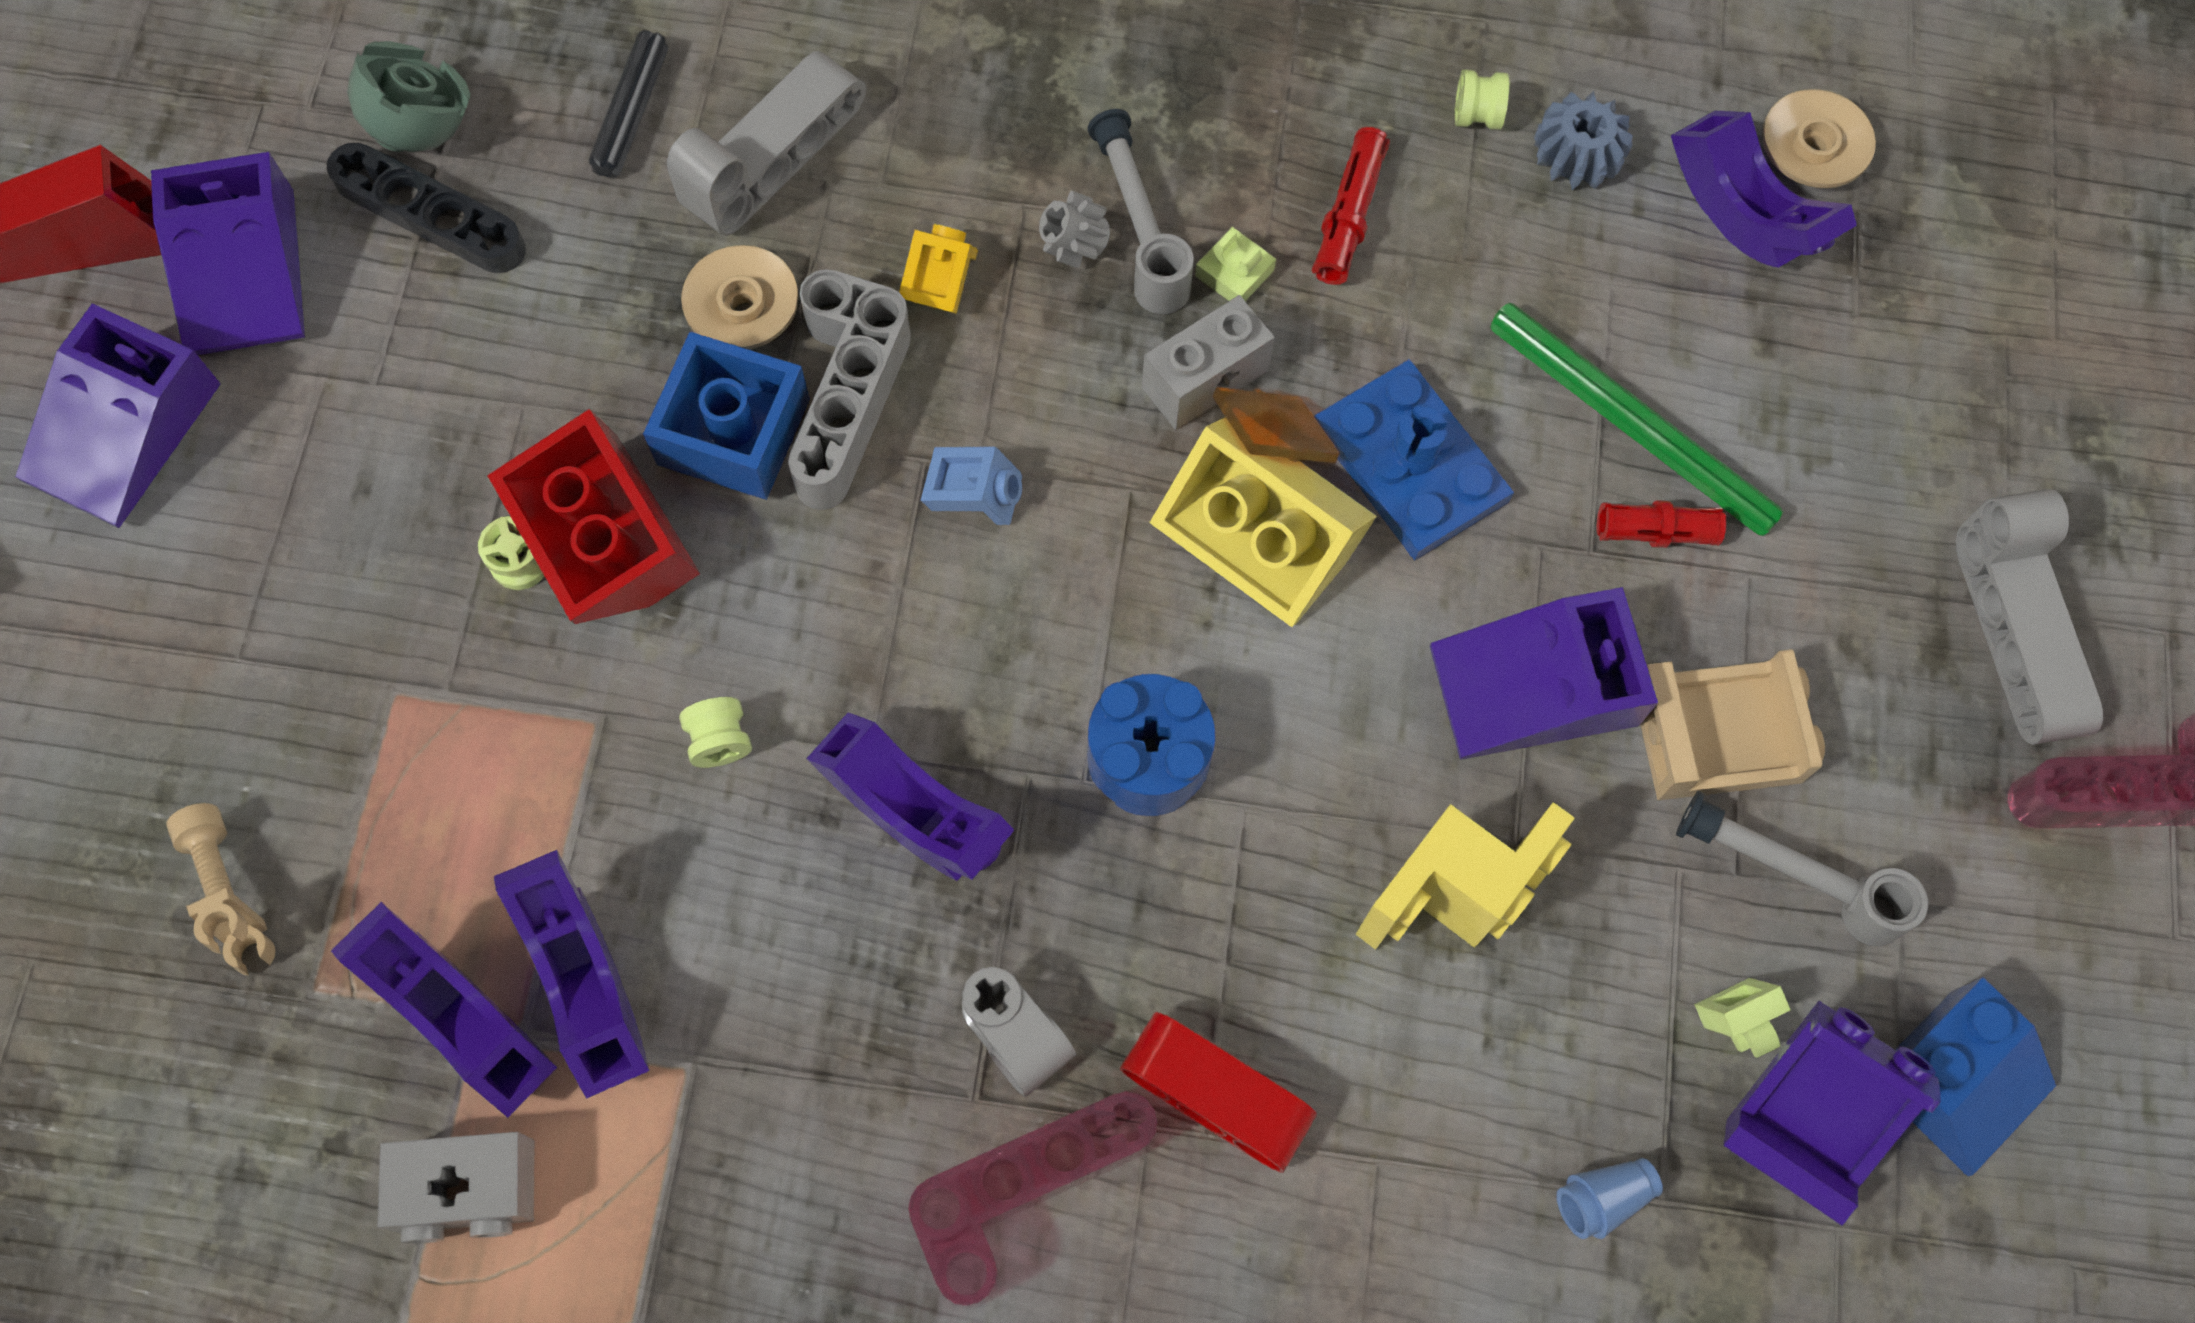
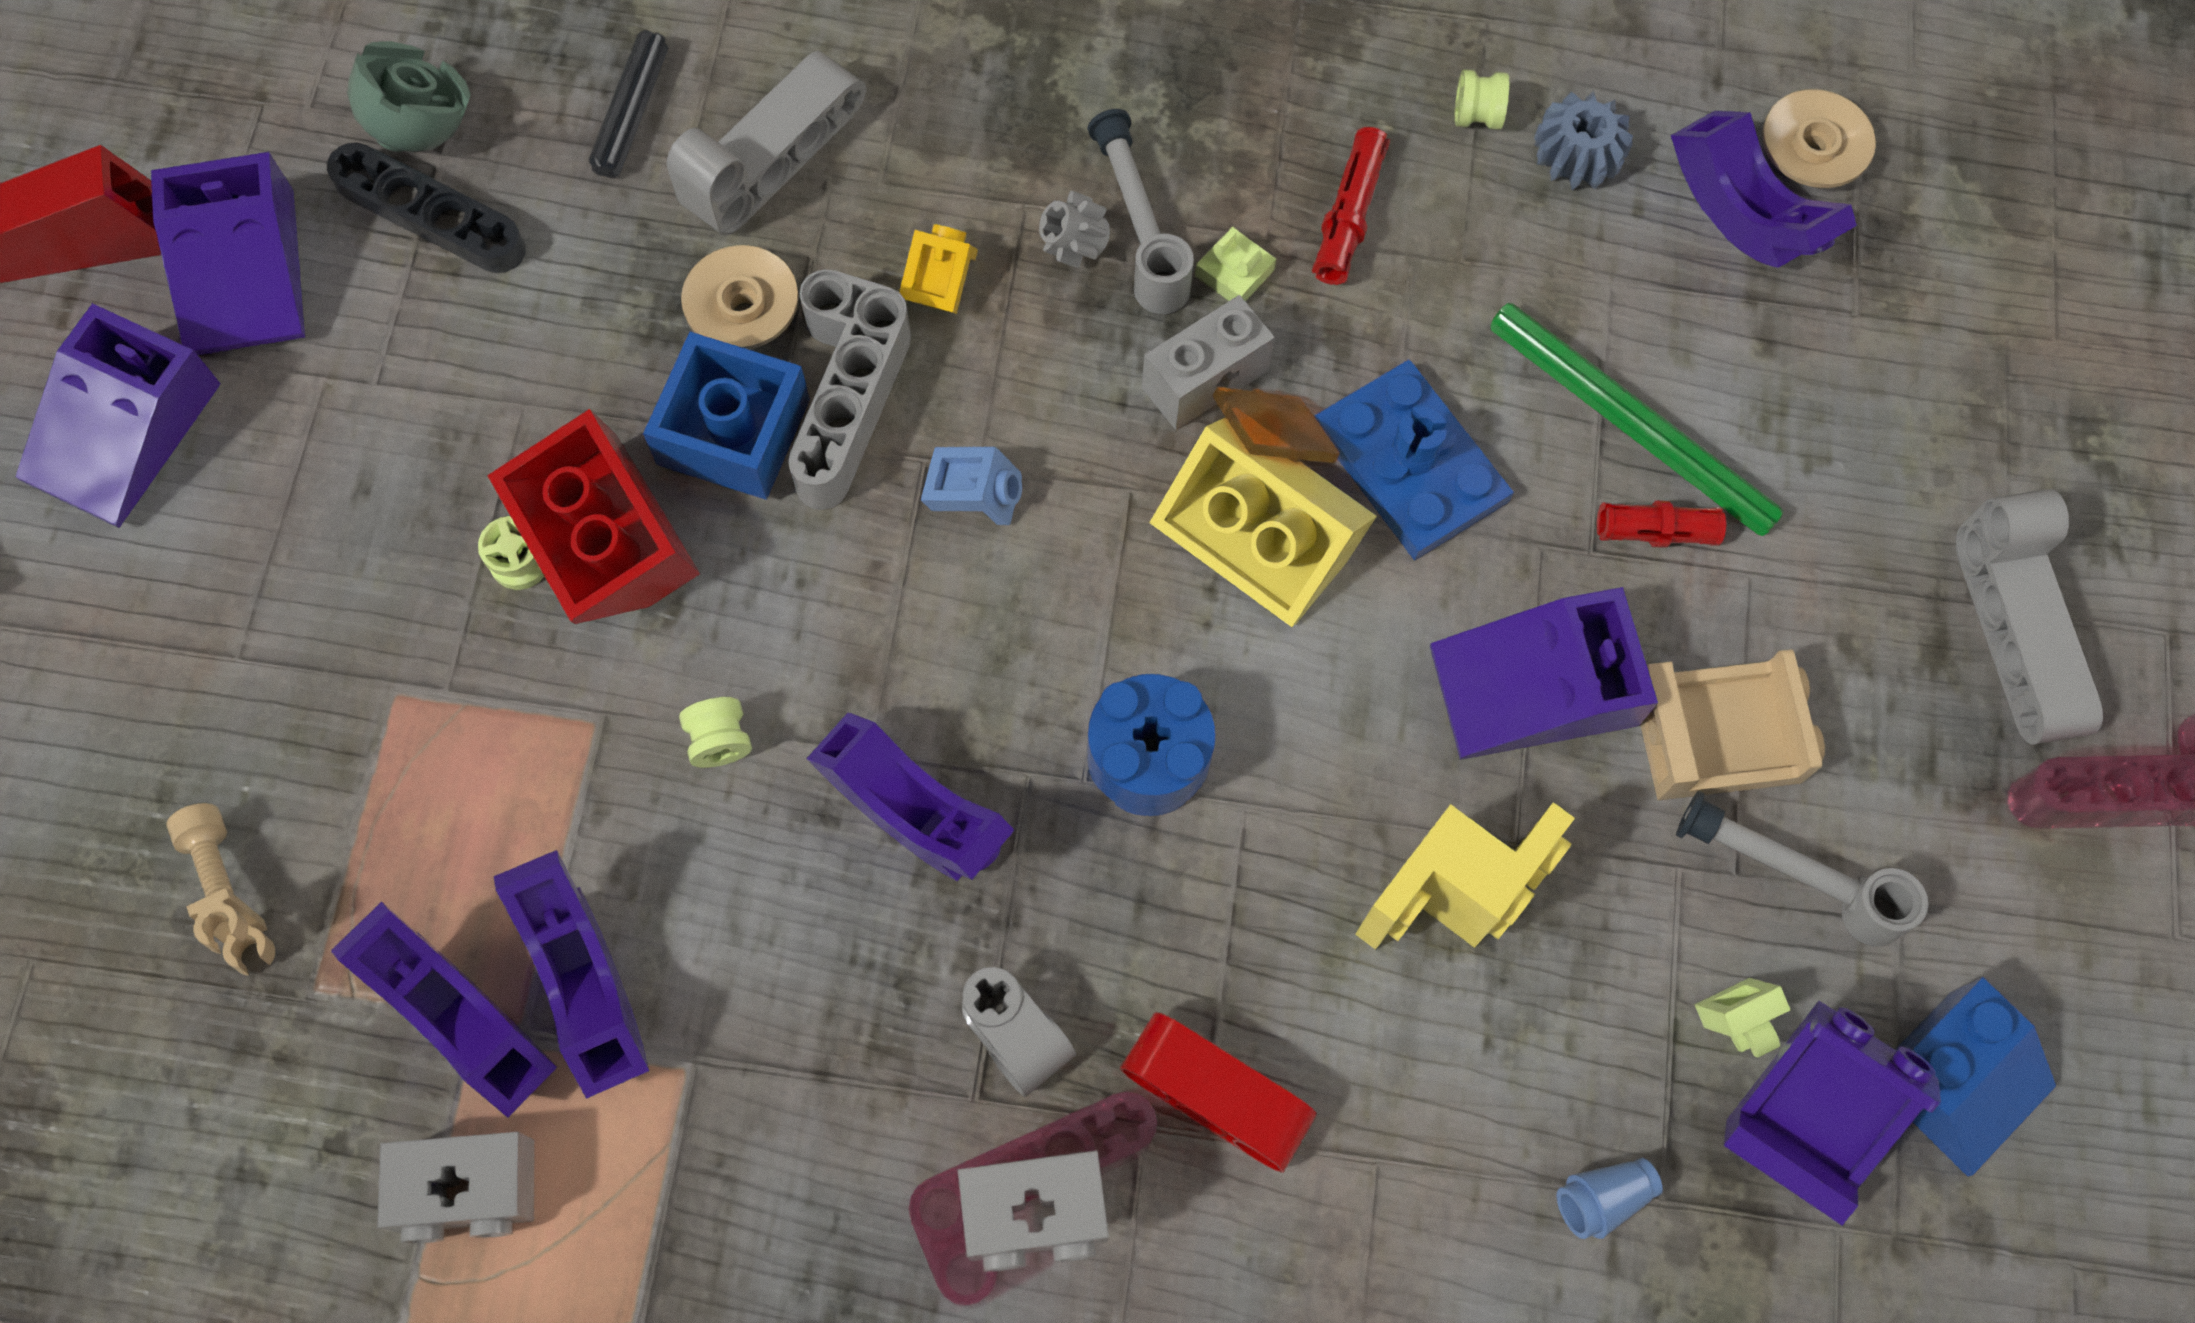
none -> light grey brick [958,1151,1109,1272]

